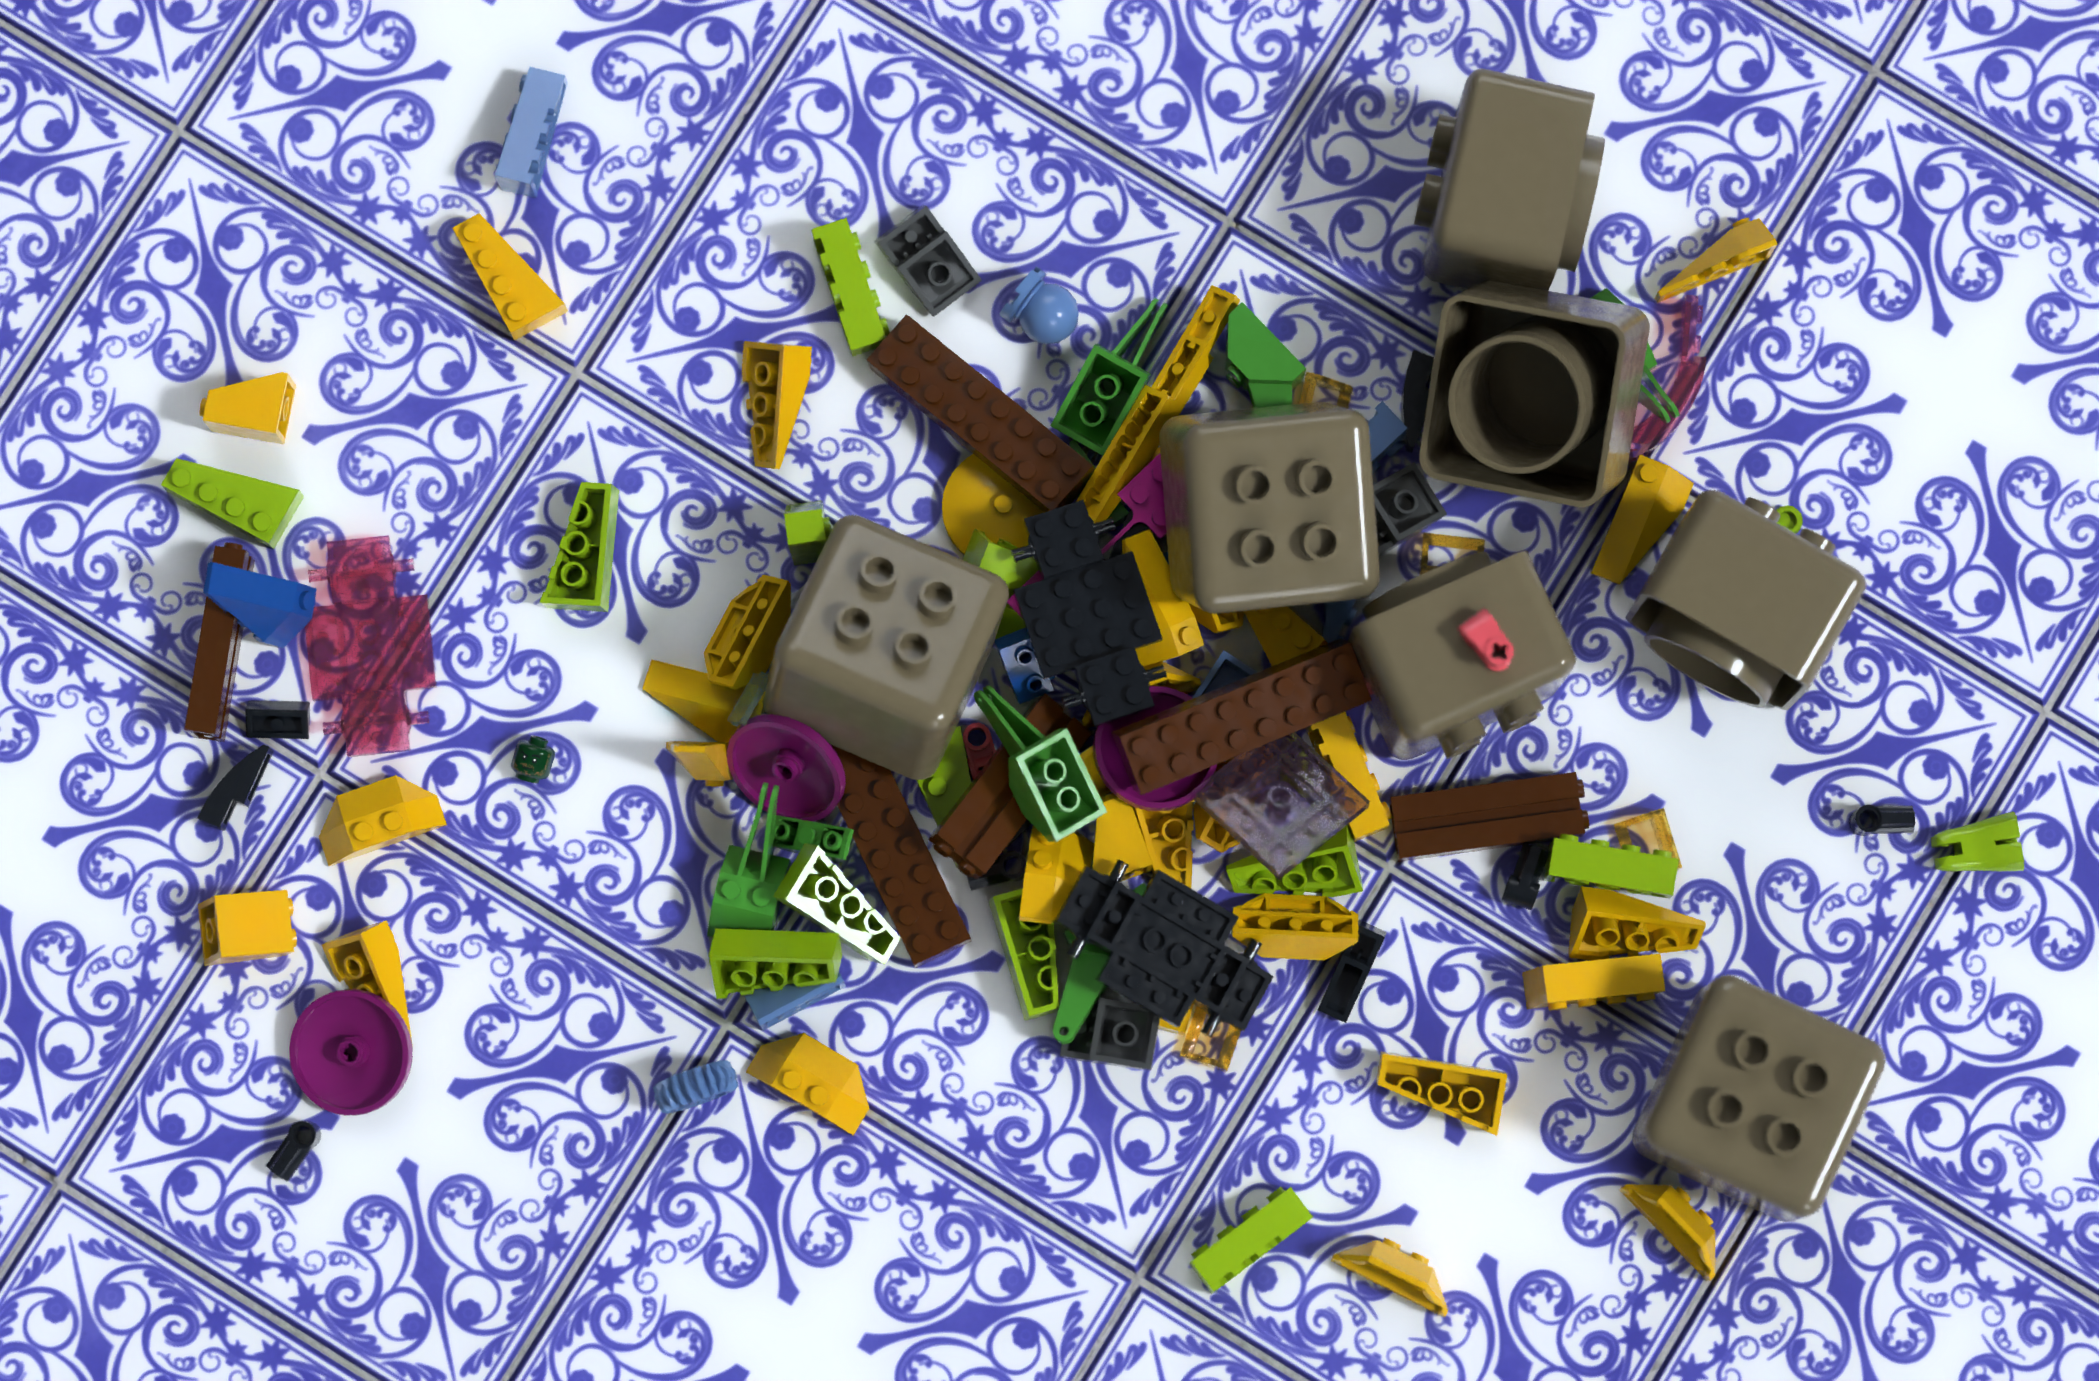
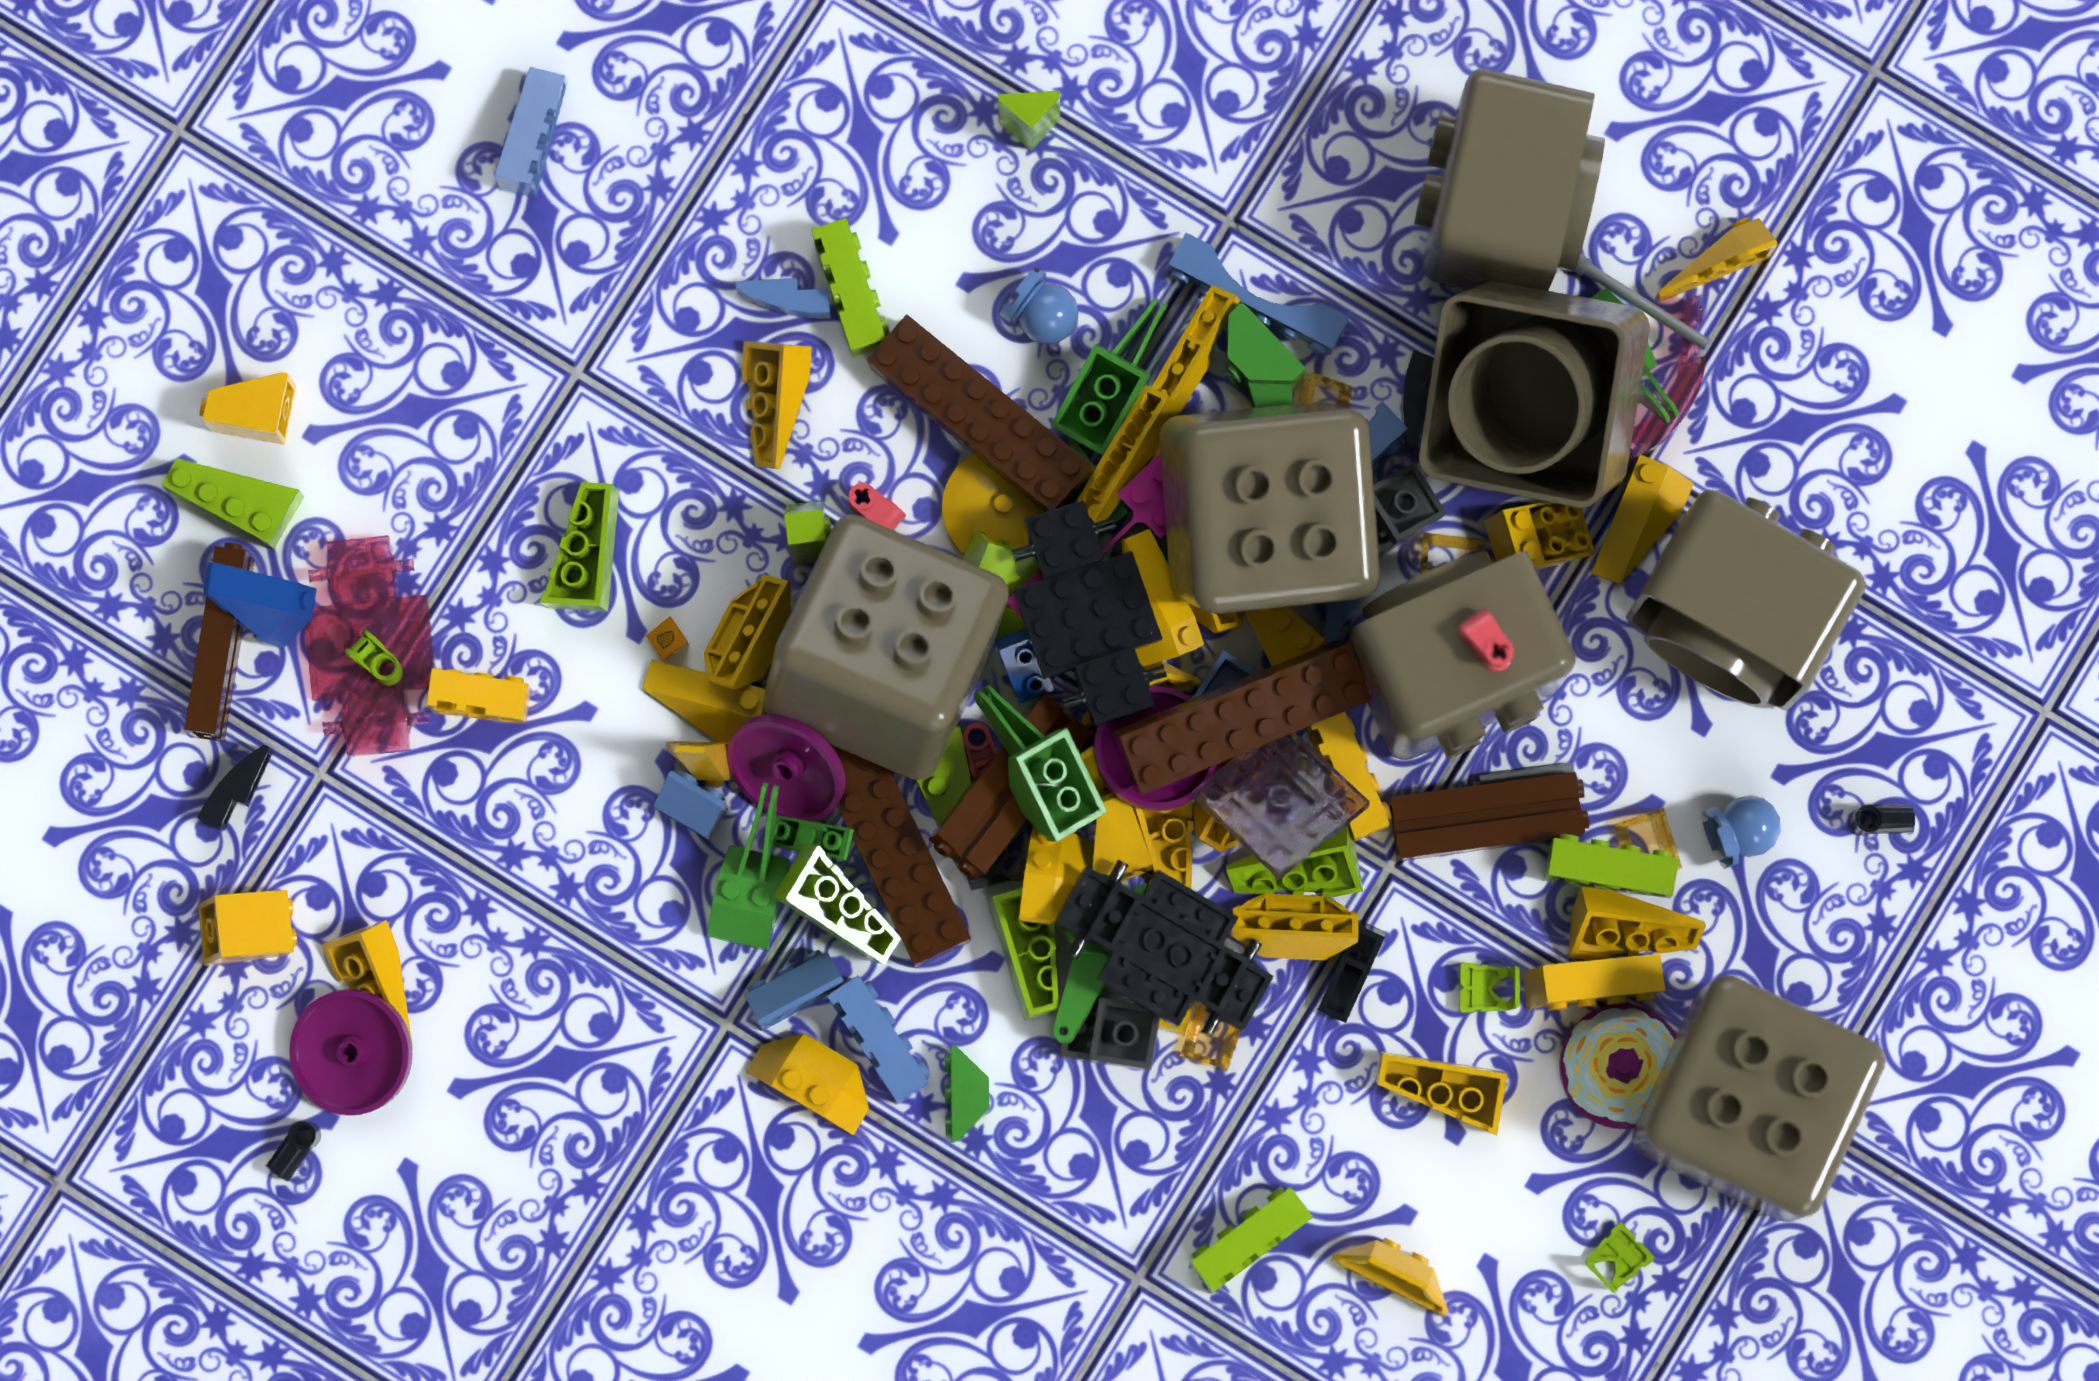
black slope [245,700,310,739] -> none
yellow wedge [319,775,447,867] -> none
yellow wedge [452,213,568,341] -> none
dark green head [511,735,555,783] -> none
medium blue gear [653,1060,738,1114] -> none
lime wedge [709,928,842,999] -> none
clear light blue piece [727,671,769,727] -> none
dark grey slope [874,205,982,317] -> none
black piece [1502,843,1549,910] -> none
yellow wedge [1619,1184,1715,1281] -> none
lime tile [1776,505,1803,534] -> none
lime piece [1931,811,2024,872] -> none
none -> lime piece [344,628,403,686]
none -> yellow wedge [427,668,531,724]
none -> light orange slope [646,616,689,661]
none -> medium blue slope [654,770,728,841]
none -> medium blue slope [735,278,831,319]
none -> medium blue wedge [827,975,931,1105]
none -> coral piece [848,483,907,530]
none -> bright green slope [945,1046,989,1143]
none -> lime slope [998,91,1060,151]
none -> medium blue arch [1168,232,1349,355]
none -> lime piece [1459,962,1520,1013]
none -> light grey bar [1479,763,1573,785]
none -> yellow slope [1484,501,1595,571]
none -> dish [1559,1004,1677,1129]
none -> light grey bar [1575,254,1712,351]
none -> lime piece [1585,1223,1654,1293]
none -> medium blue tile [1702,795,1781,869]

